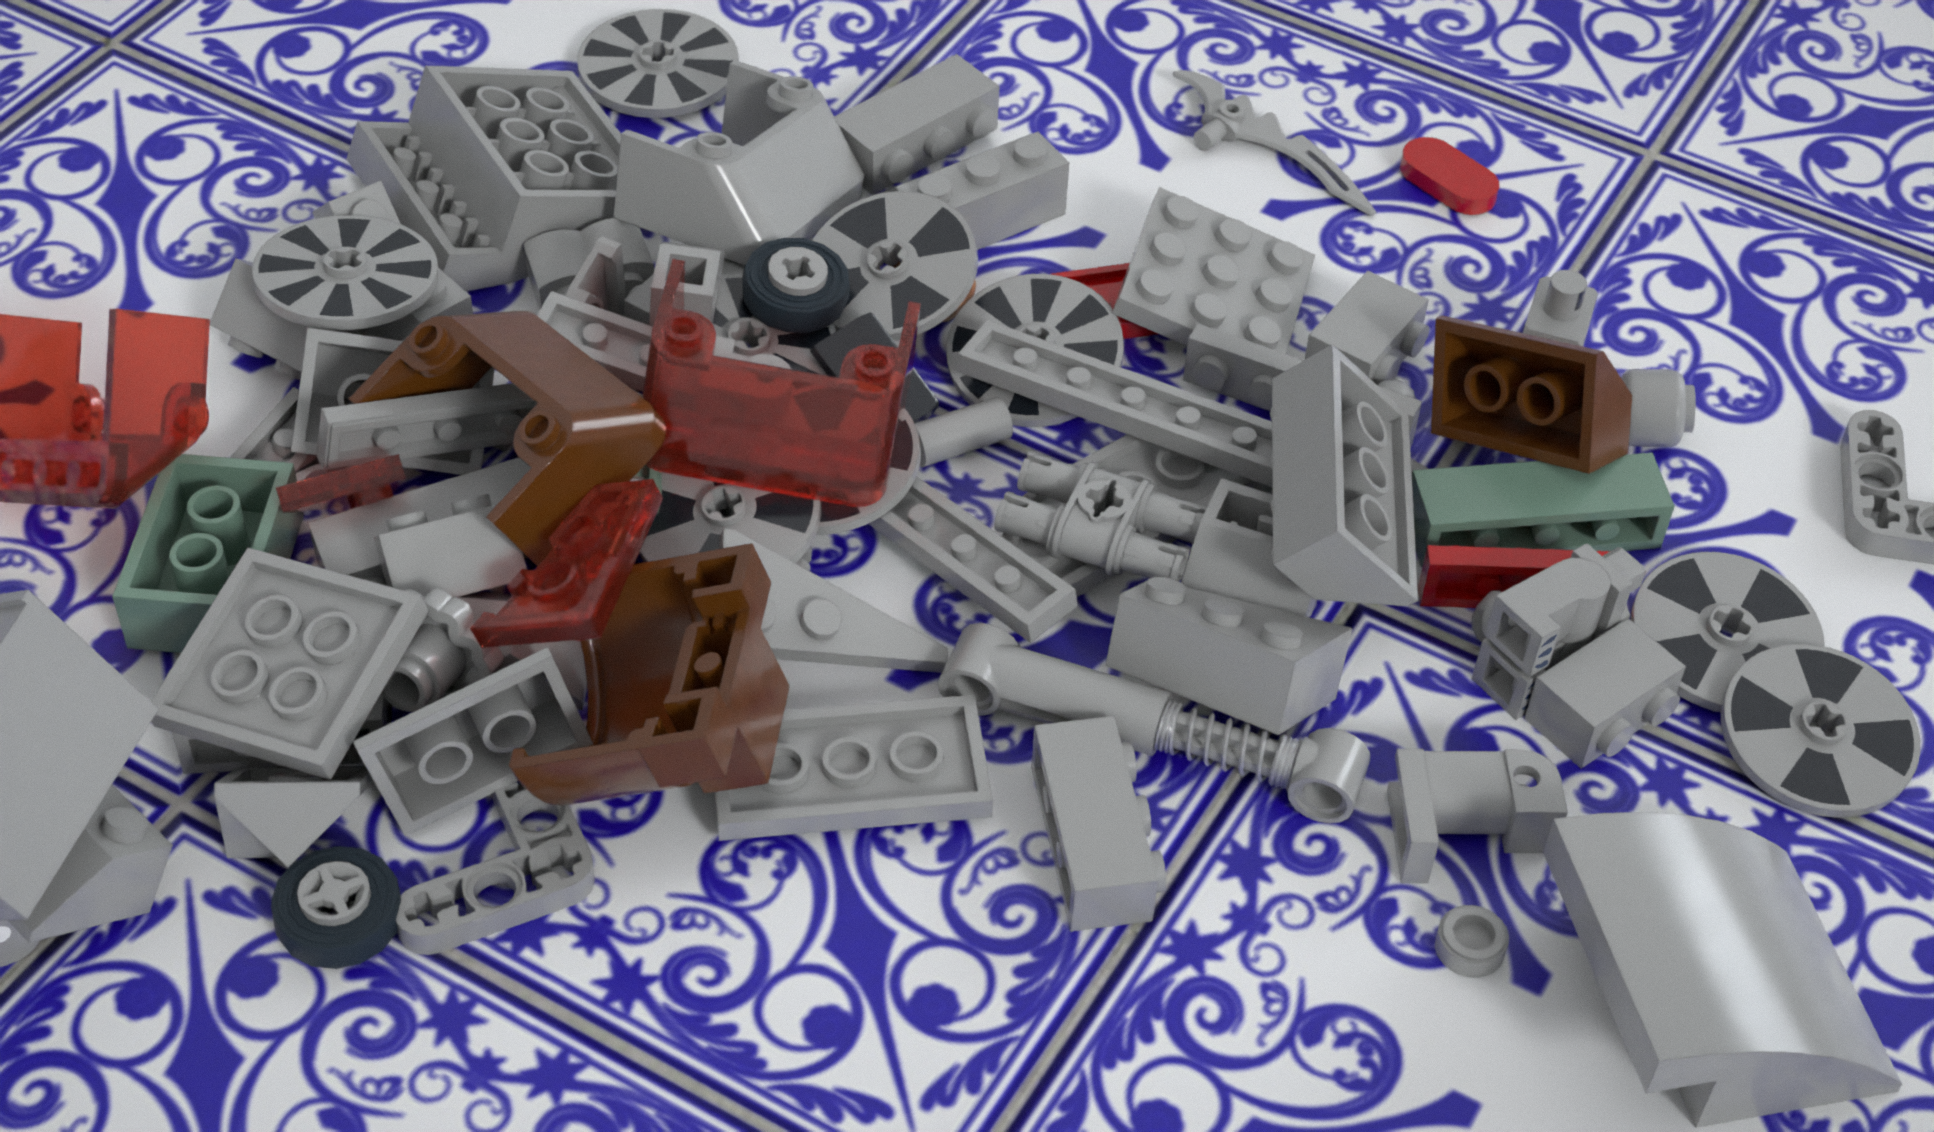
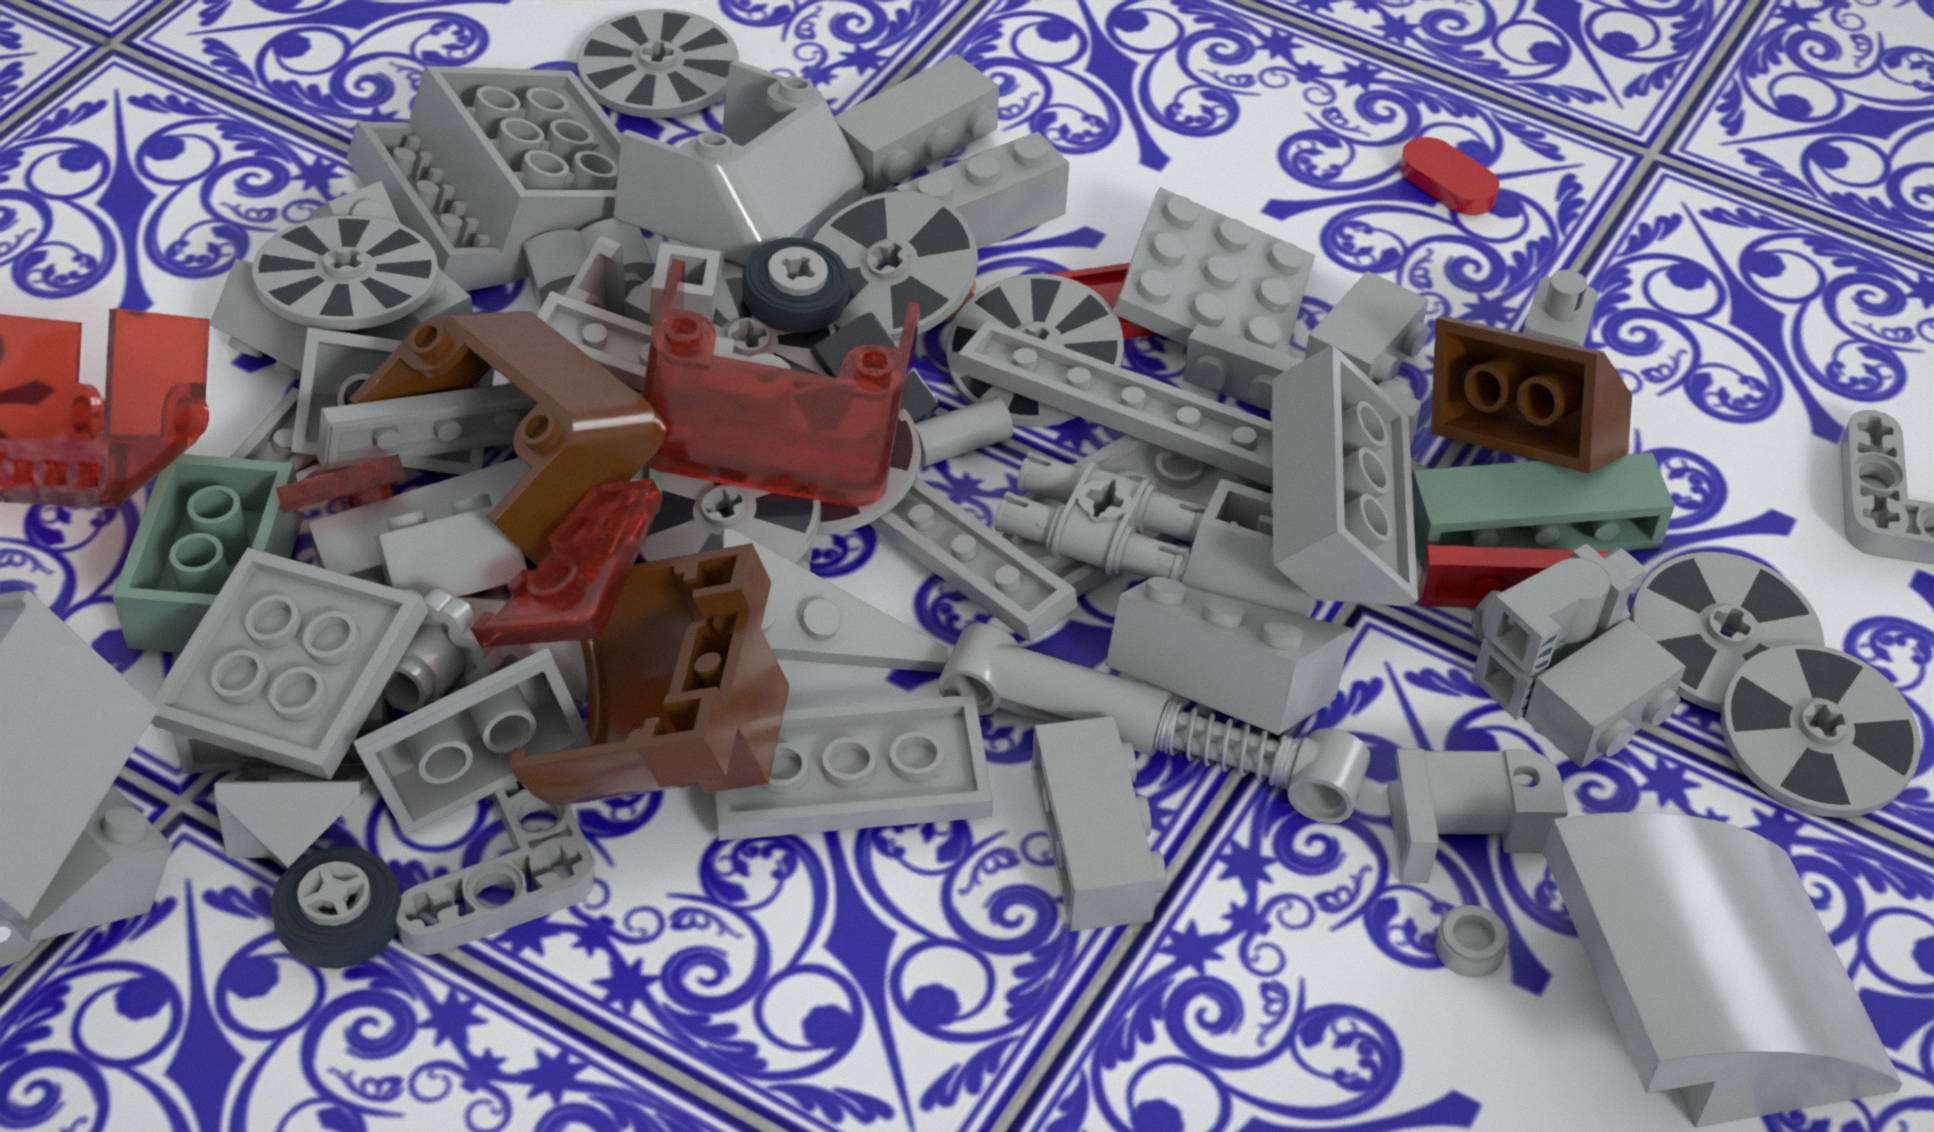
light grey piece [1172,70,1376,216] -> none
light grey head [1621,369,1696,447] -> none

